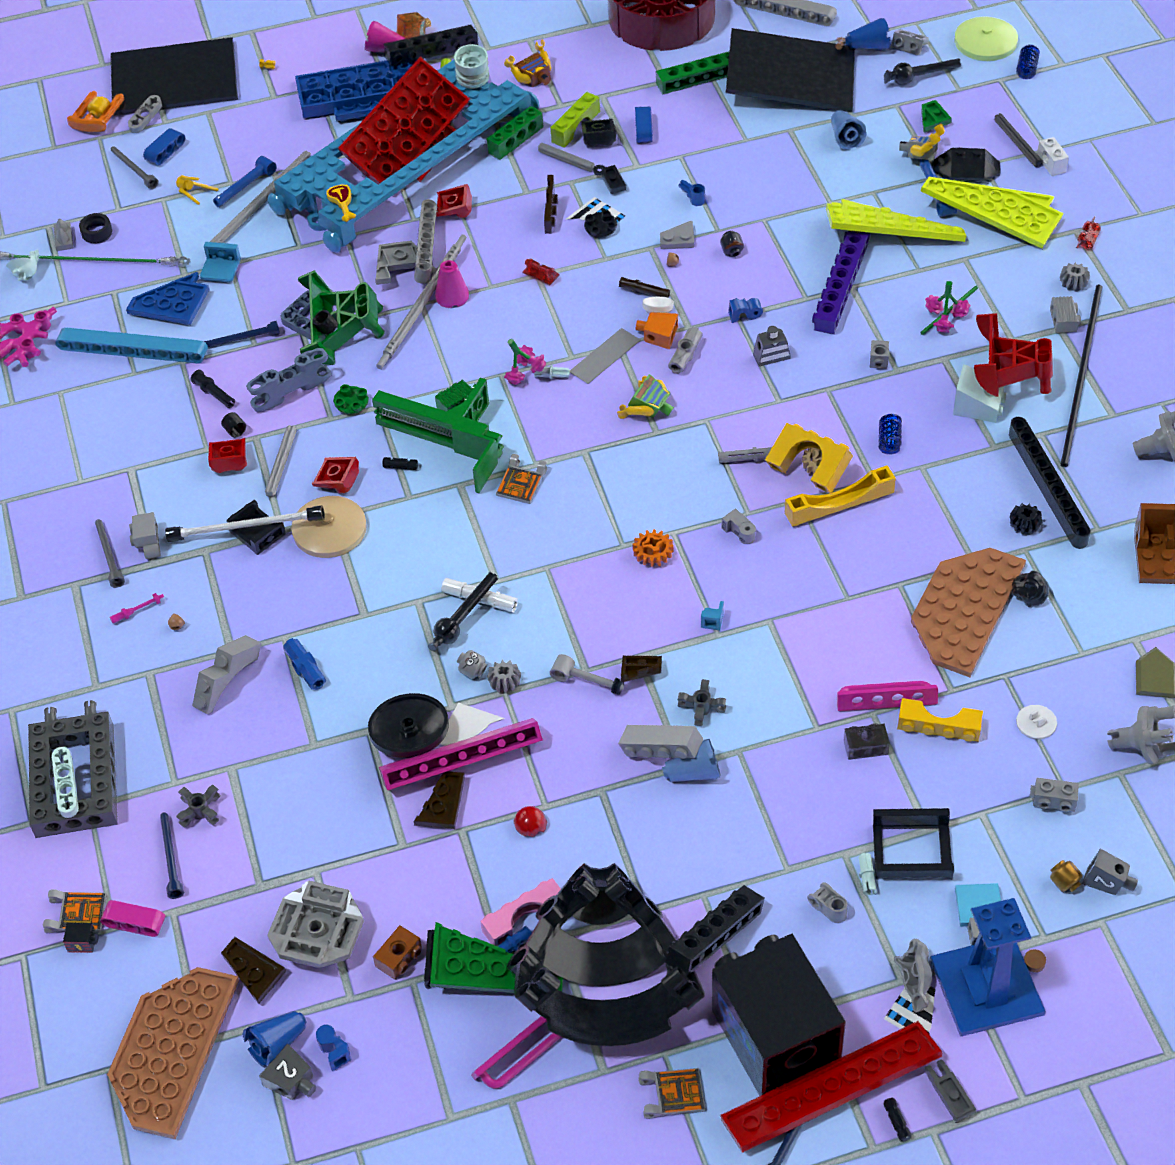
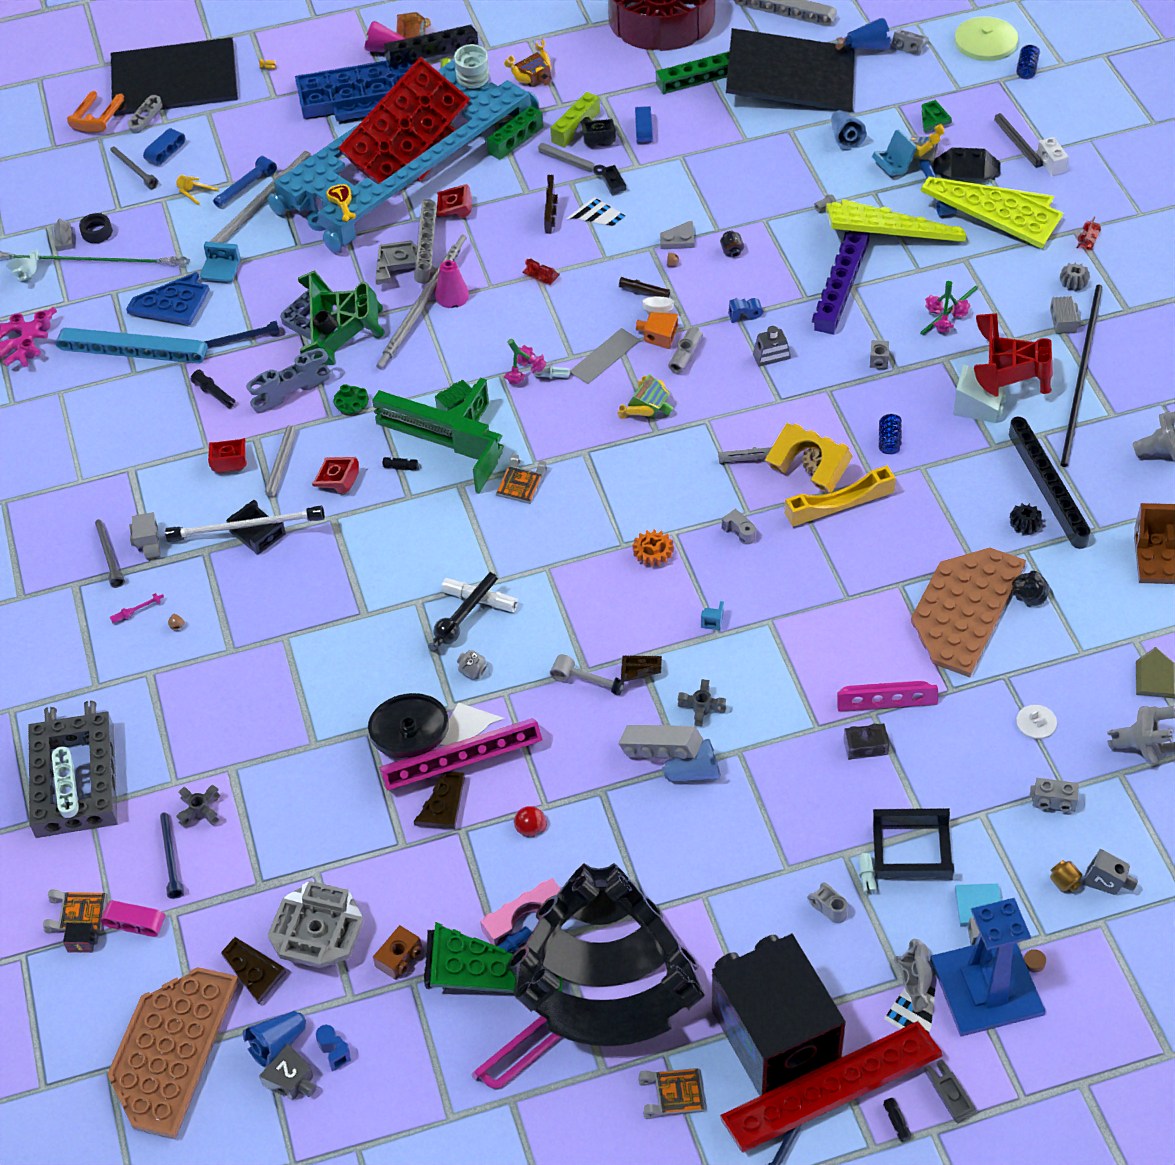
yellow head [87,96,110,119] -> none
light grey arch [192,635,261,714] -> none
black piece [221,412,246,437] -> none
blue piece [283,638,326,690] -> none
tan dish [291,496,367,558] -> none
light grey gear [487,659,521,693] -> none
black dish [584,209,617,237] -> none
black brick [666,885,765,976] -> none
blue axle [678,180,705,206] -> none
black piece [884,58,961,85] -> none
yellow arch [897,698,983,742] -> none
none -> light grey pin [814,194,836,213]
none -> dark azure bracket [872,130,917,176]

